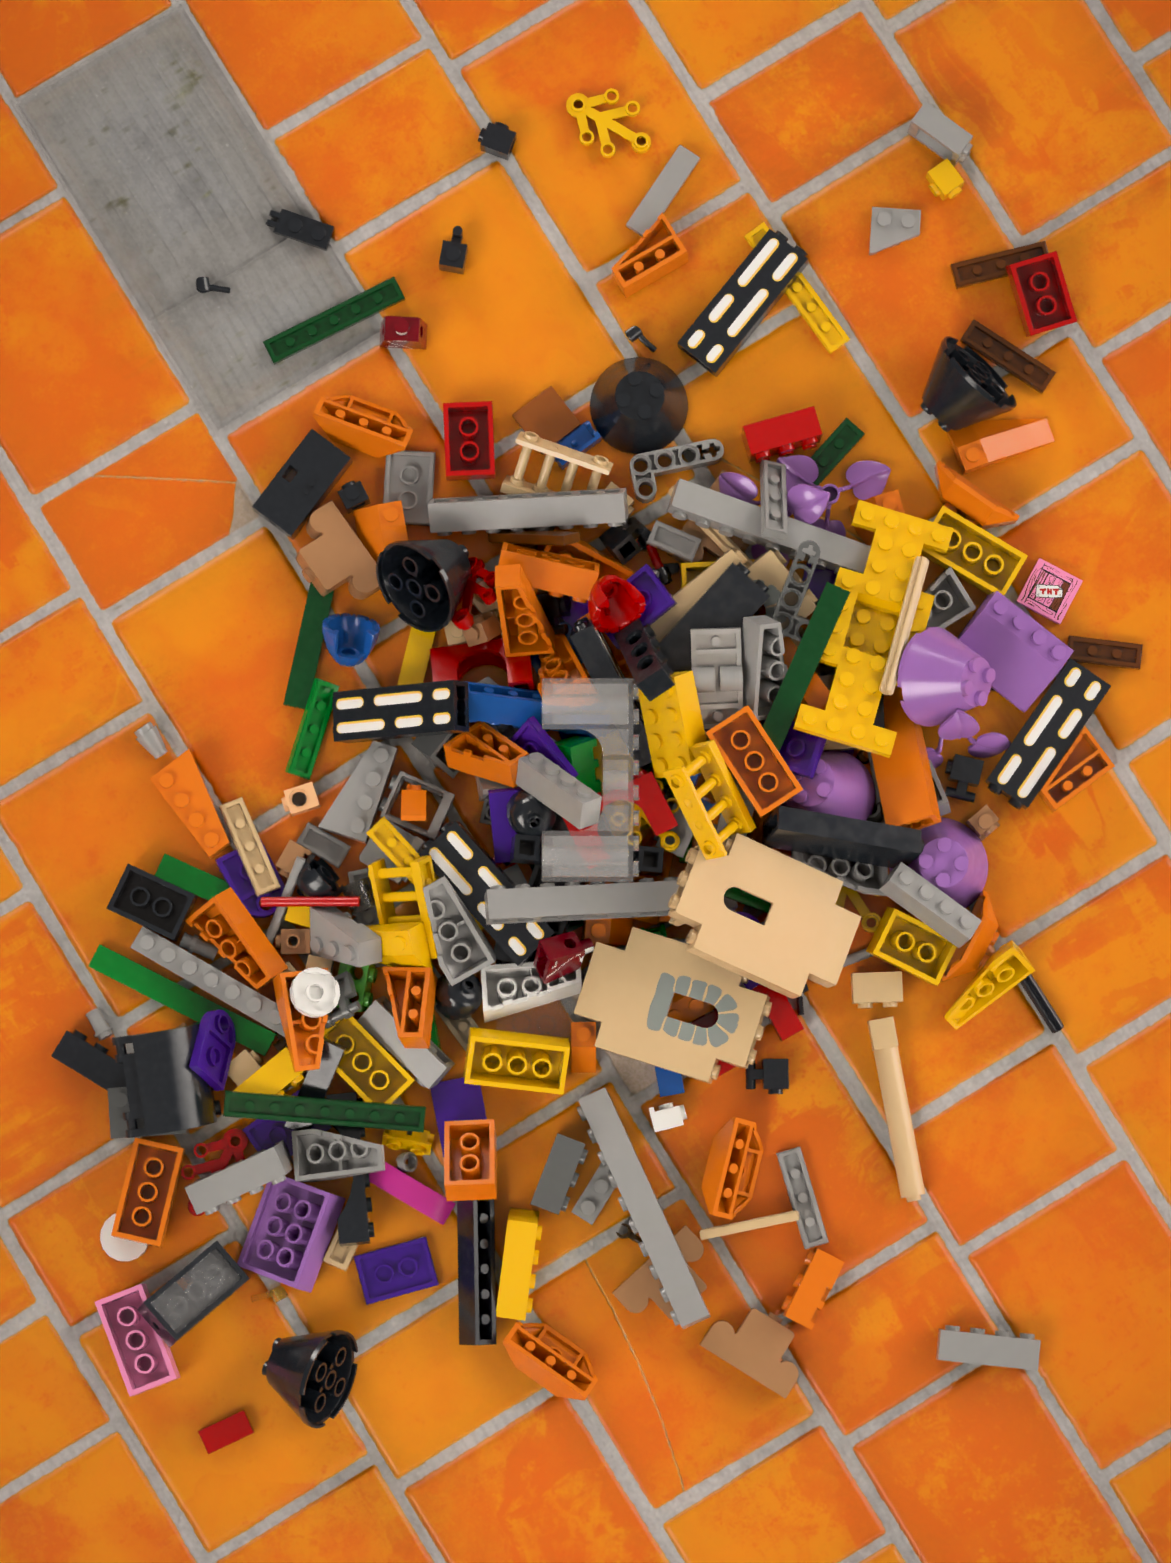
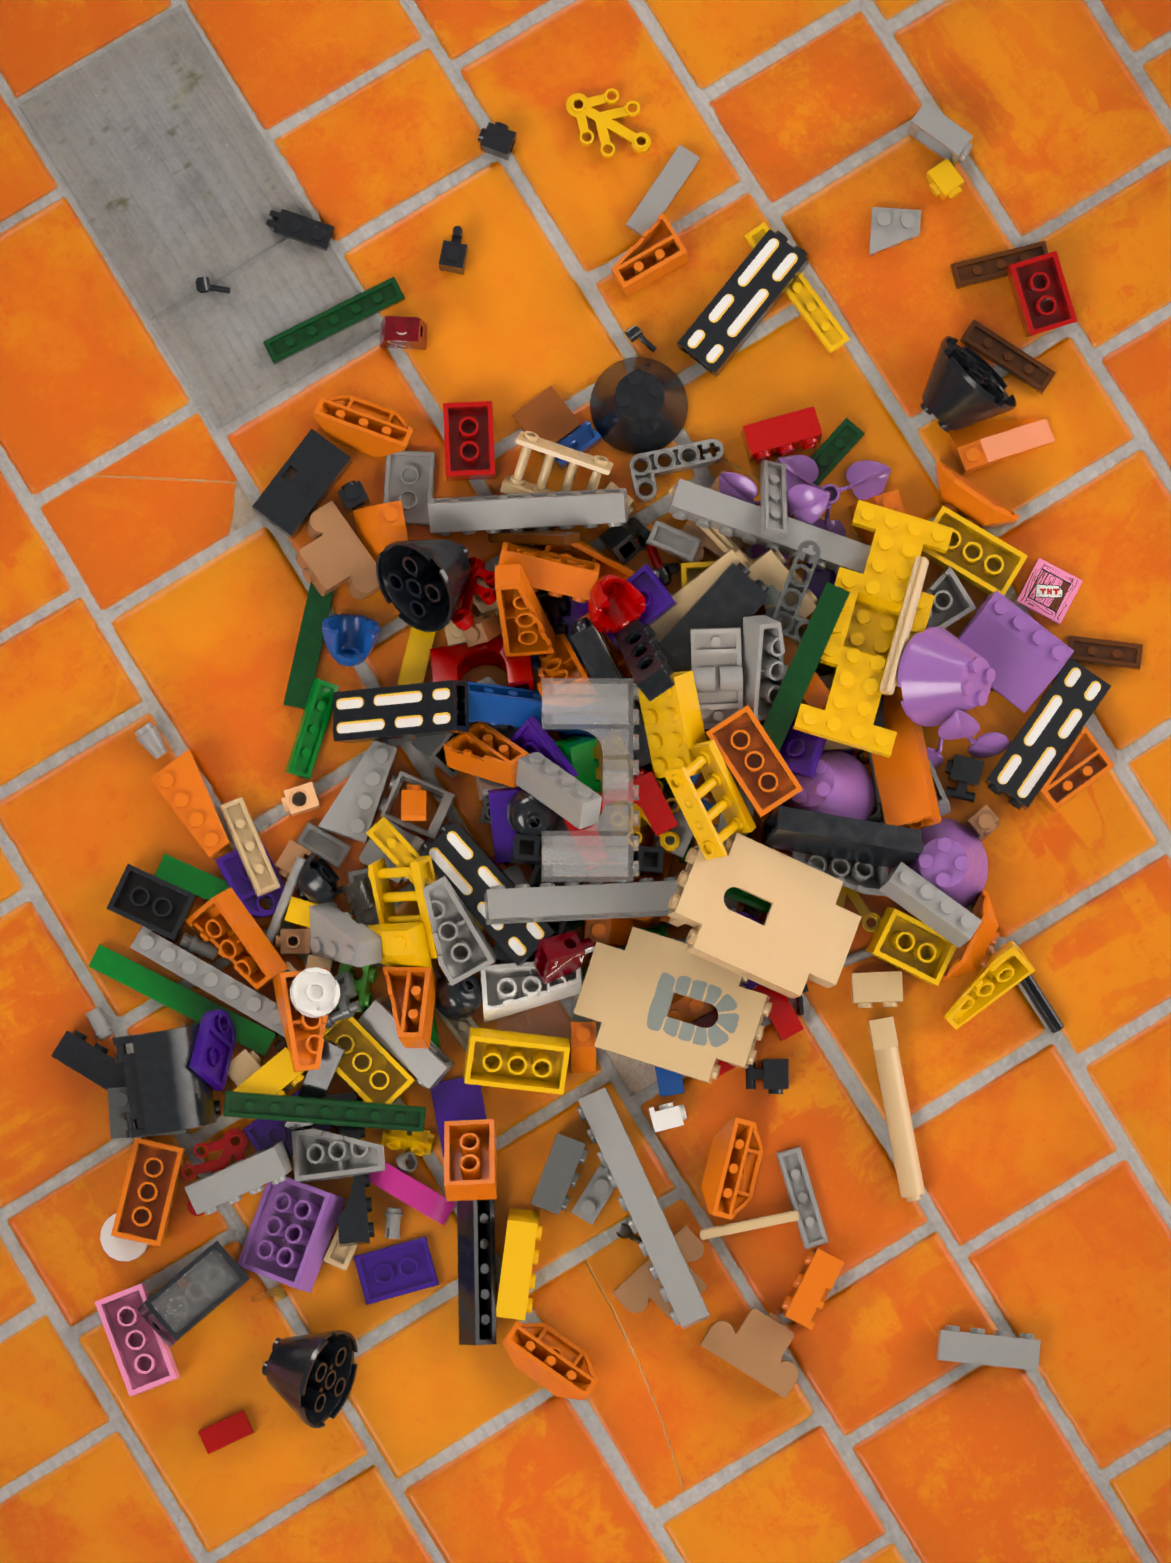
red bar [261,896,360,907] -> none
none -> light grey pin [384,1207,404,1239]

